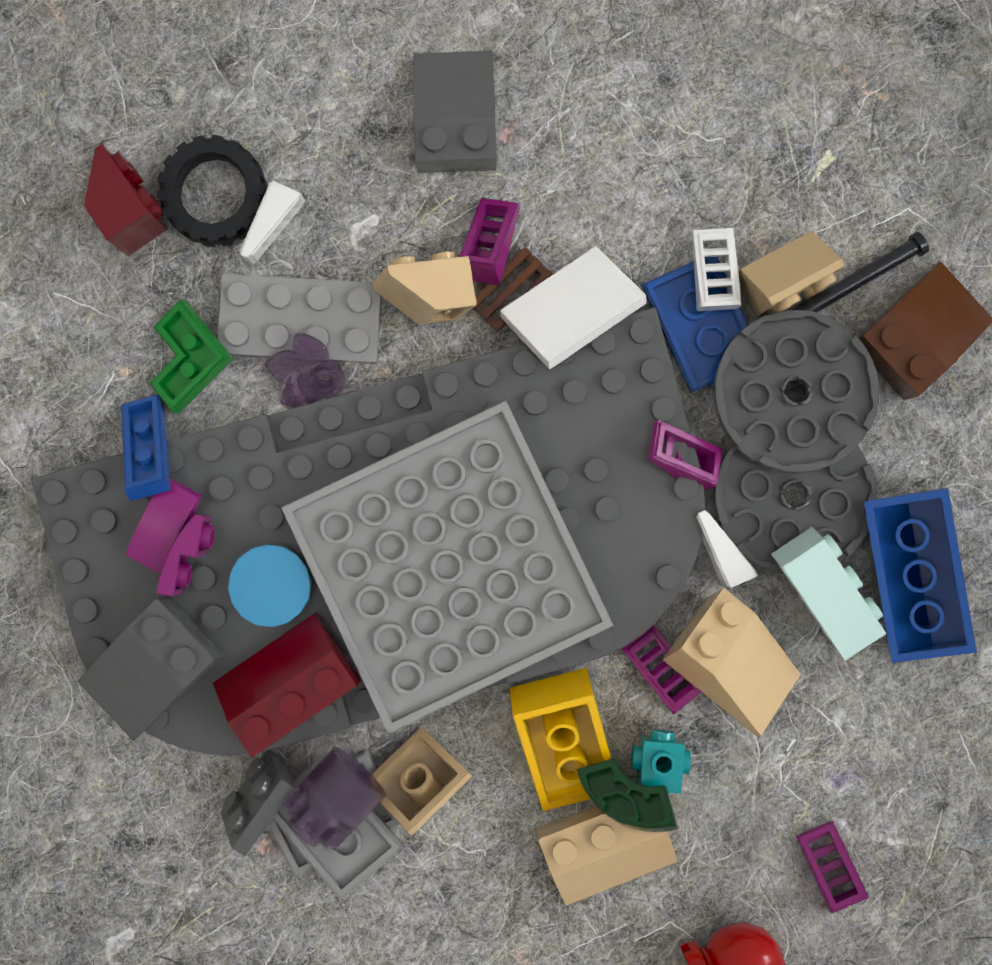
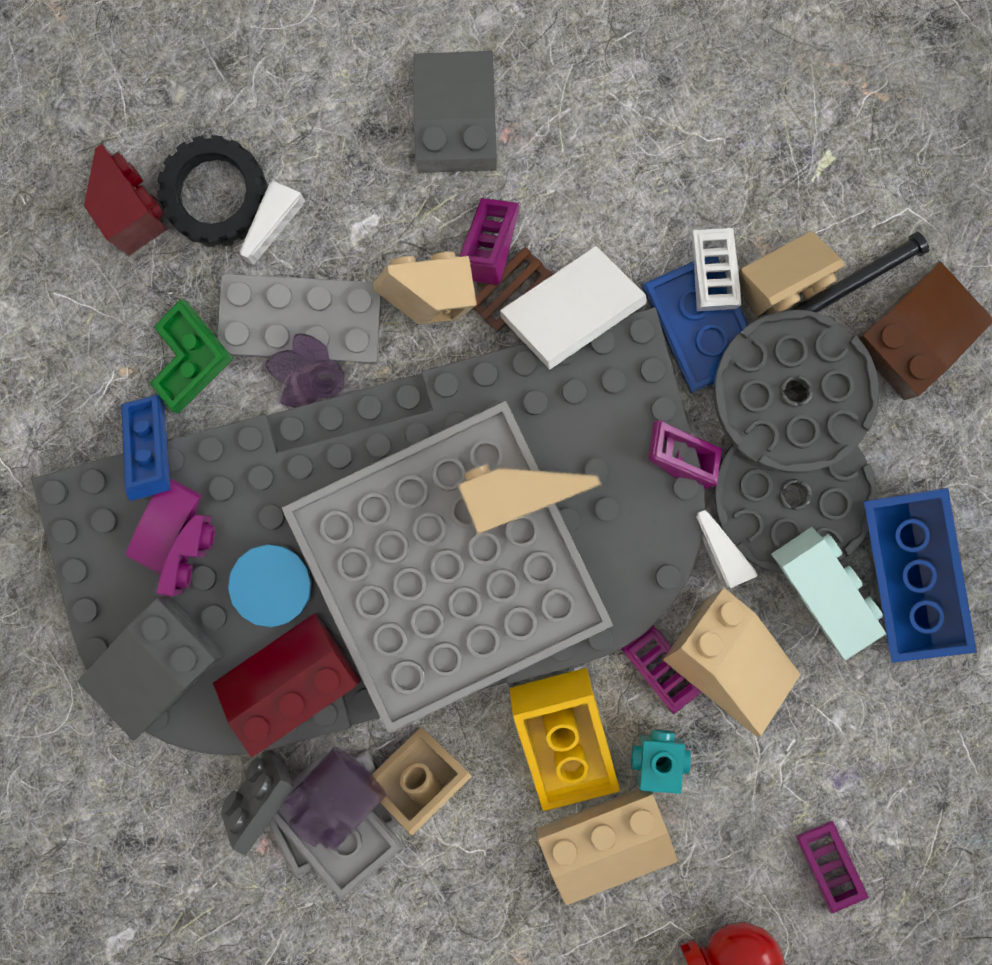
dark green tile [576,758,679,832] -> none
none -> tan slope [458,464,601,534]

